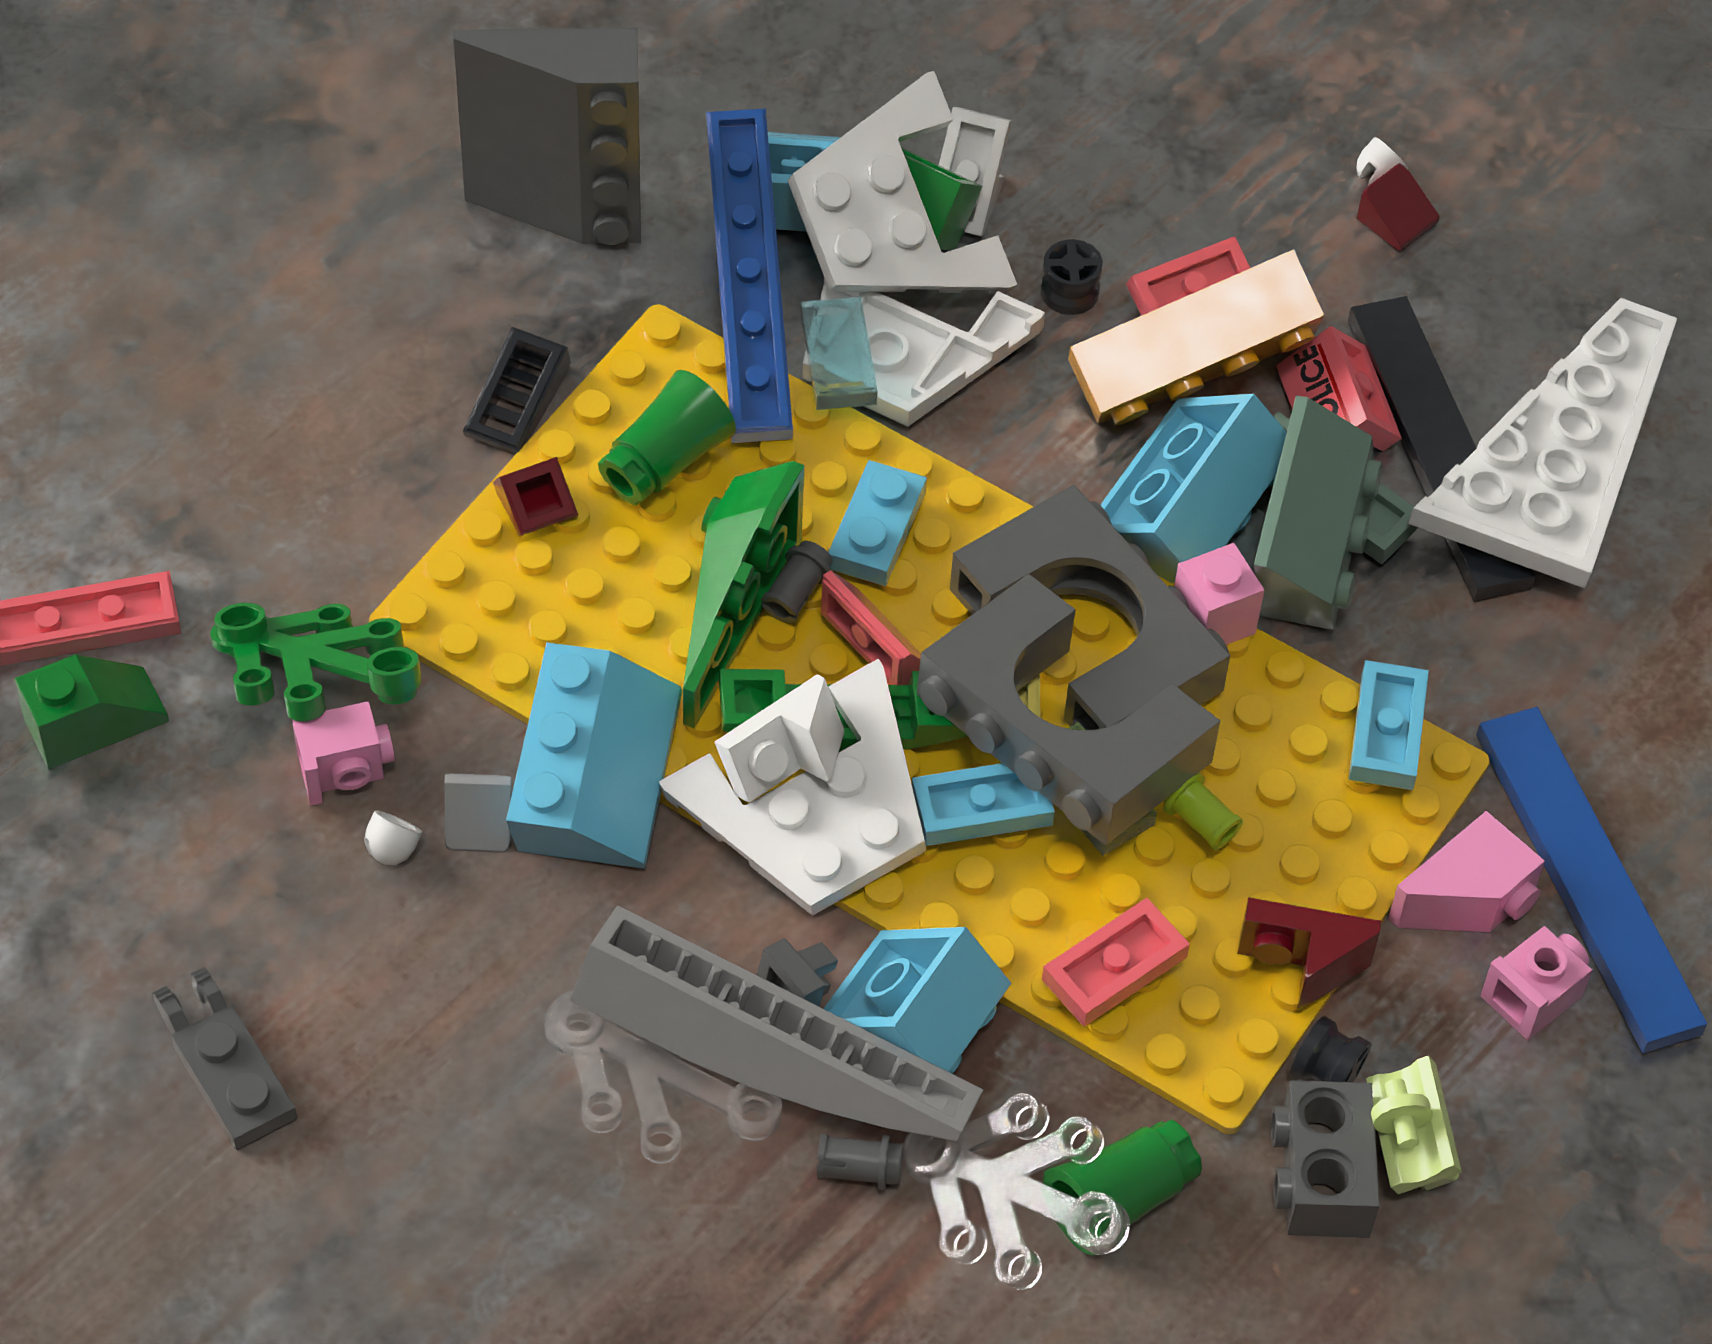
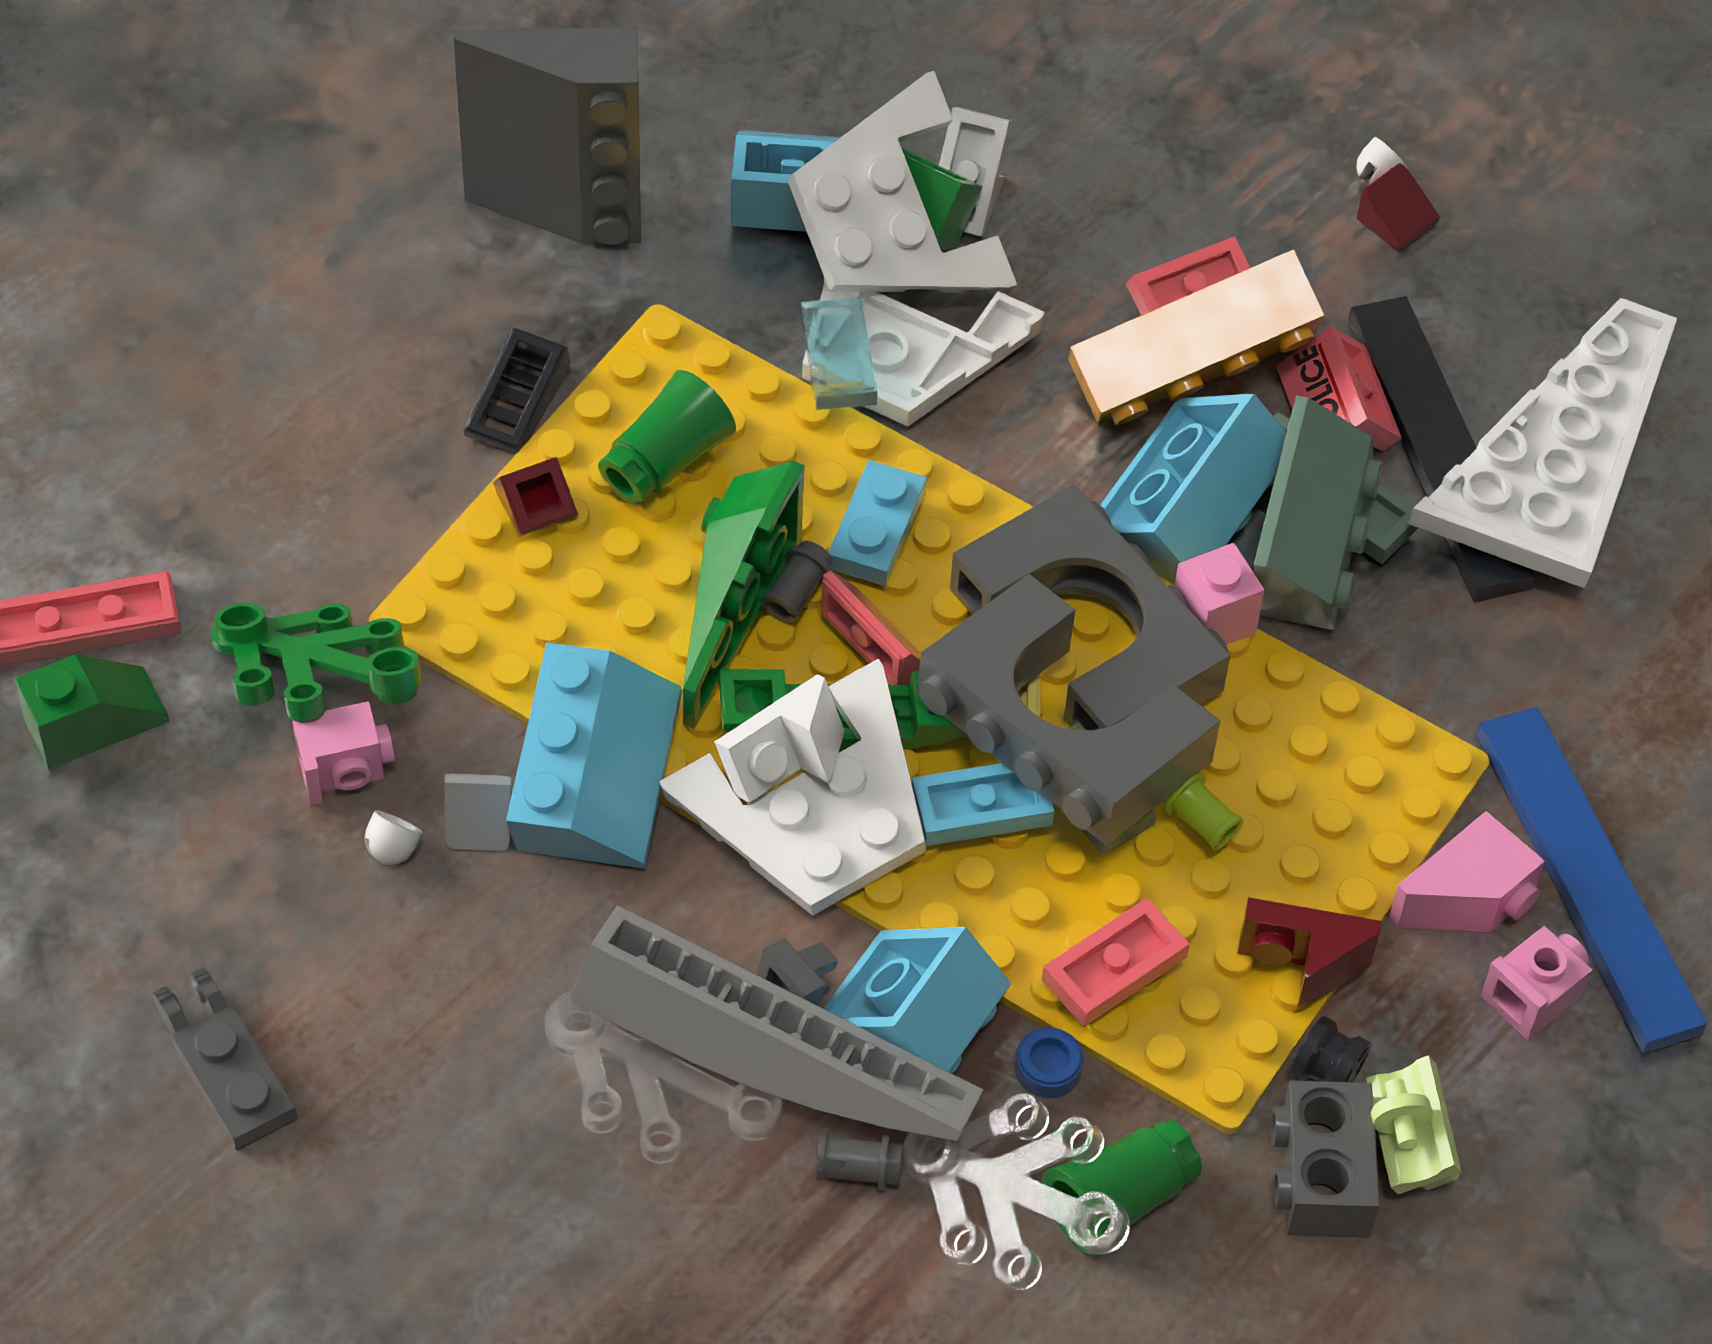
blue tile [706,108,793,443] -> none
black wheel [1041,239,1103,315] -> none
medium azure plate [1348,660,1429,790] -> none
none -> blue tile [1015,1028,1084,1098]

